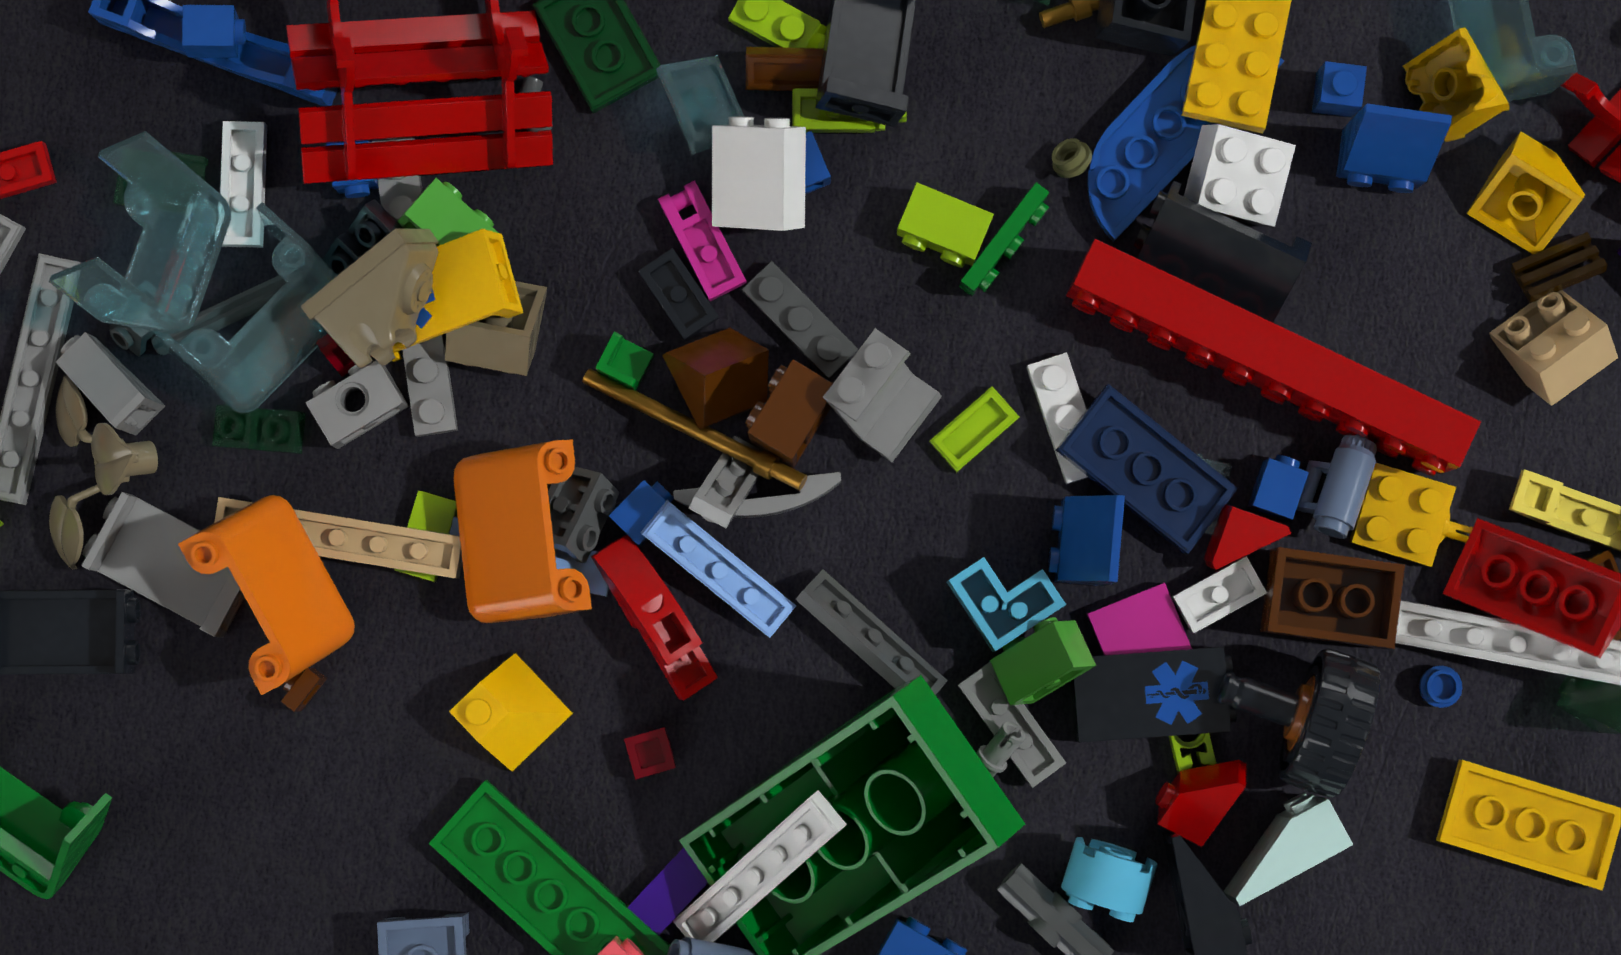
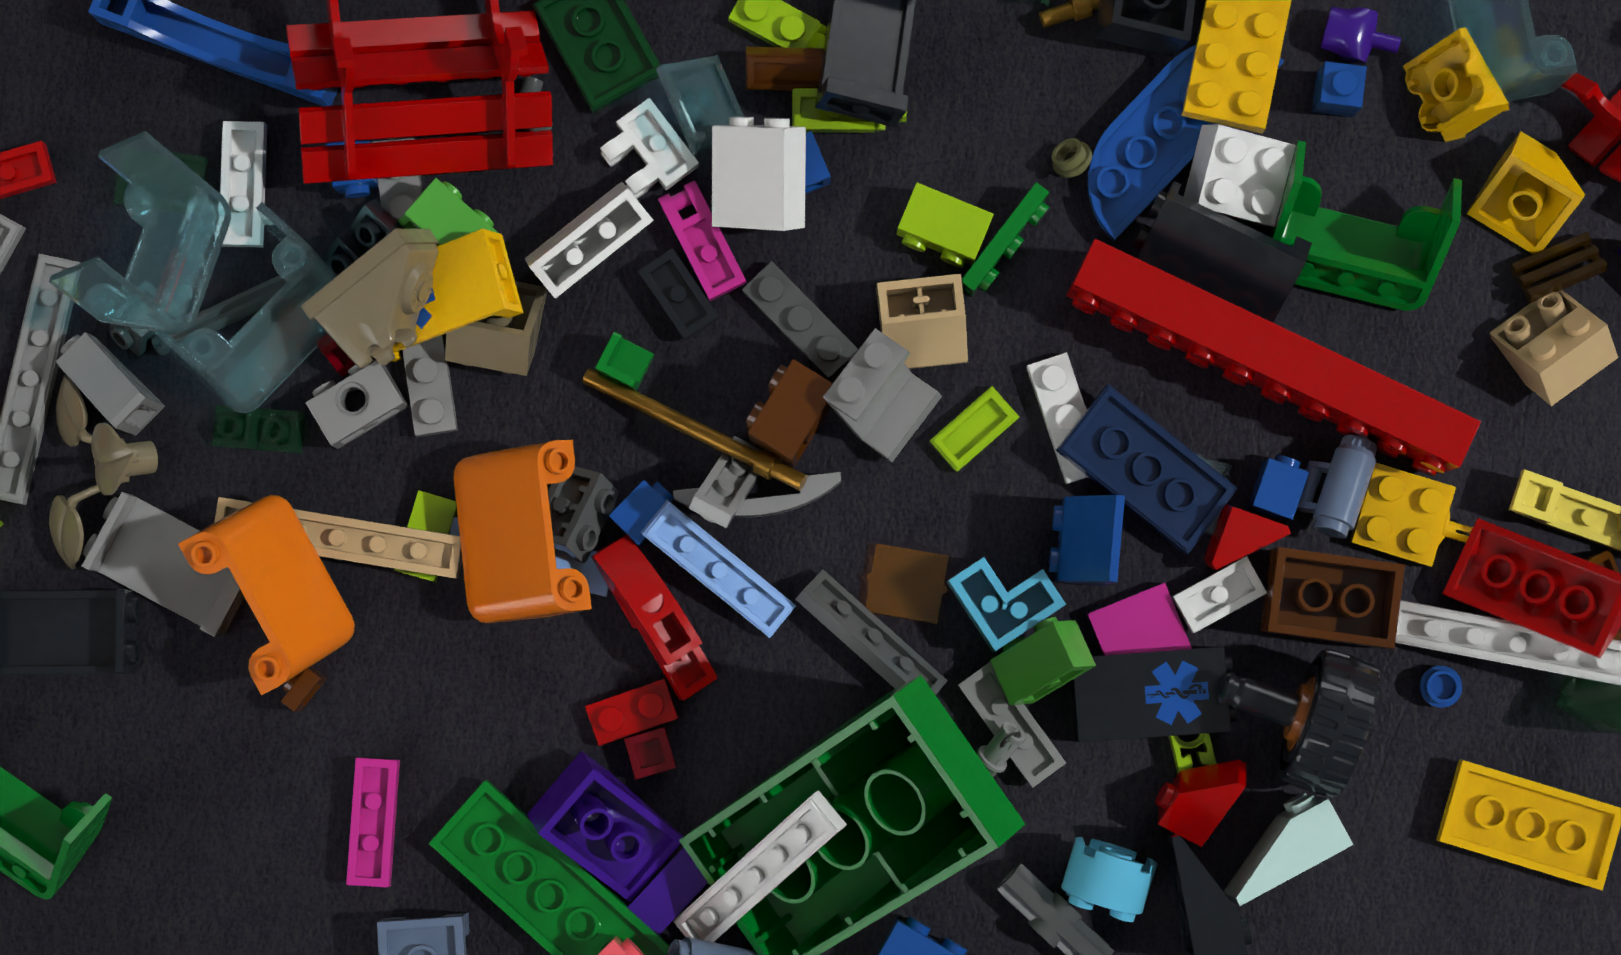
blue brick [182,5,246,58] -> none
yellow slope [449,653,573,771] -> none
reddish brown slope [662,328,769,430] -> none
blue slope [1336,103,1452,193] -> none
none -> dark pink plate [346,757,400,887]
none -> white brick [525,181,654,298]
none -> dark purple slope [527,750,684,902]
none -> red plate [585,679,679,746]
none -> white plate [600,98,699,199]
none -> clear orange piece [866,543,948,624]
none -> tan slope [876,274,968,369]
none -> green windscreen [1269,140,1462,311]
none -> dark purple piece [1320,6,1401,65]

